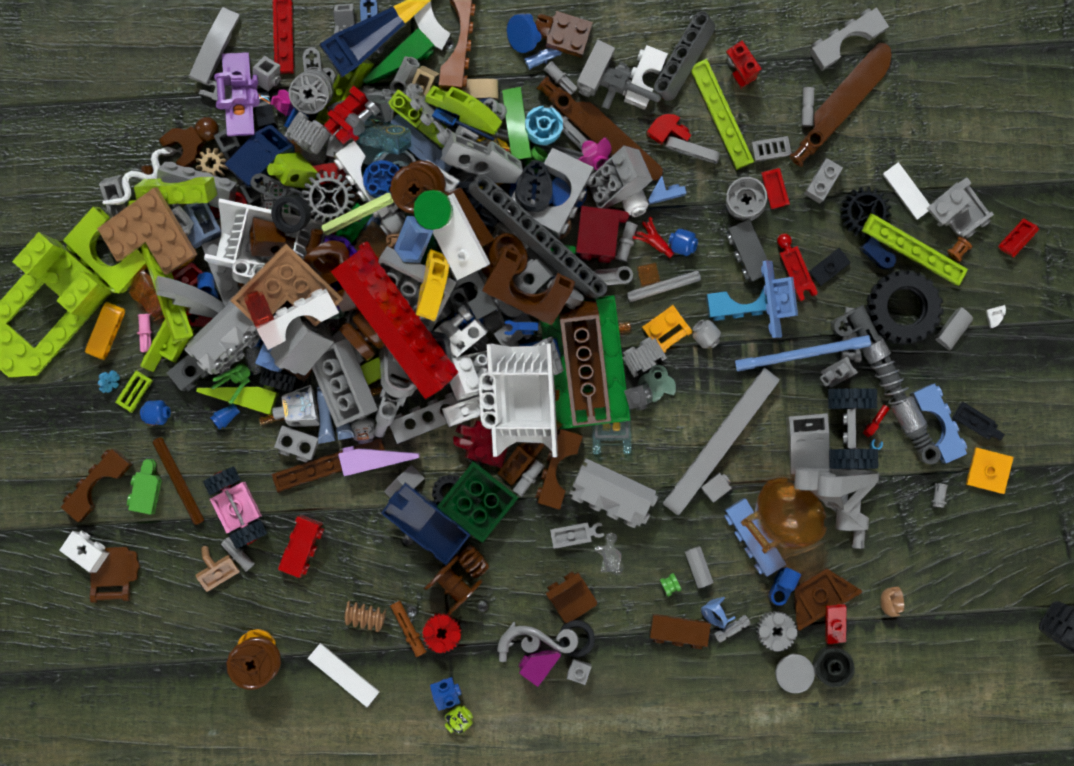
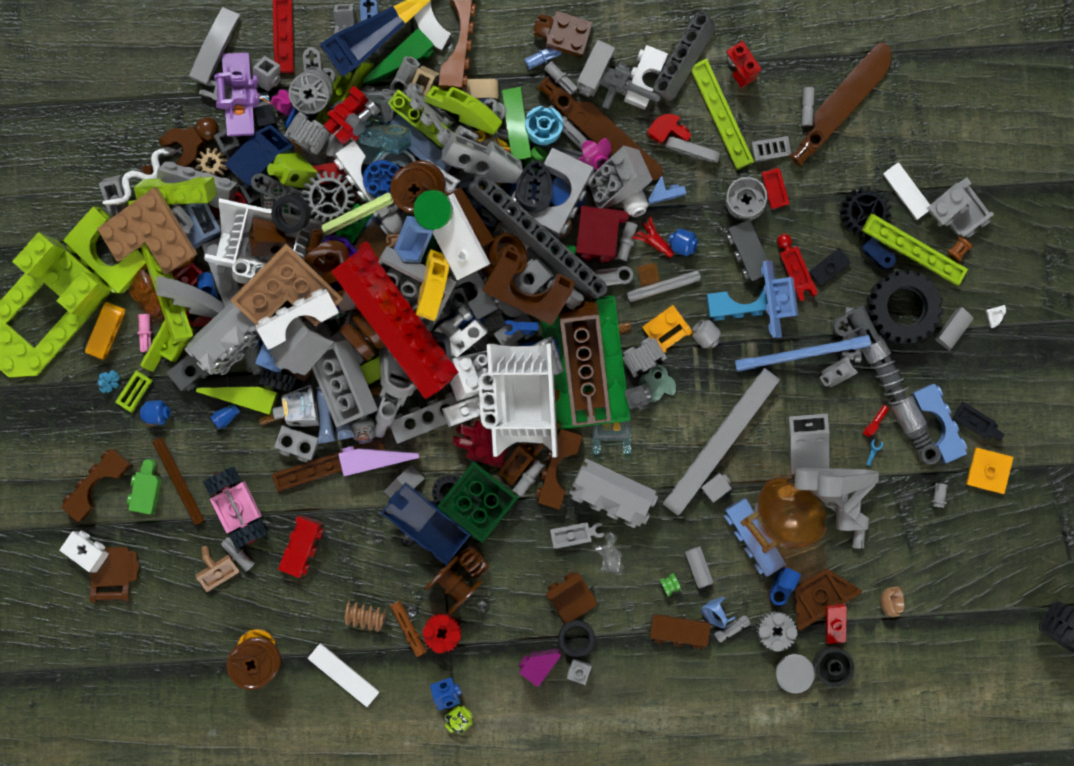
bright green plant [211,364,250,404] -> none
clear red slope [244,290,274,327] -> none
dark blue piece [432,107,495,141] -> none
light grey plant [497,622,579,662] -> none
blue tile [507,14,541,53] -> none
light grey brick [804,158,843,204] -> none
light grey arch [810,7,889,71] -> none
black plate [828,388,878,469] -> none
red plate [998,218,1039,258] -> none

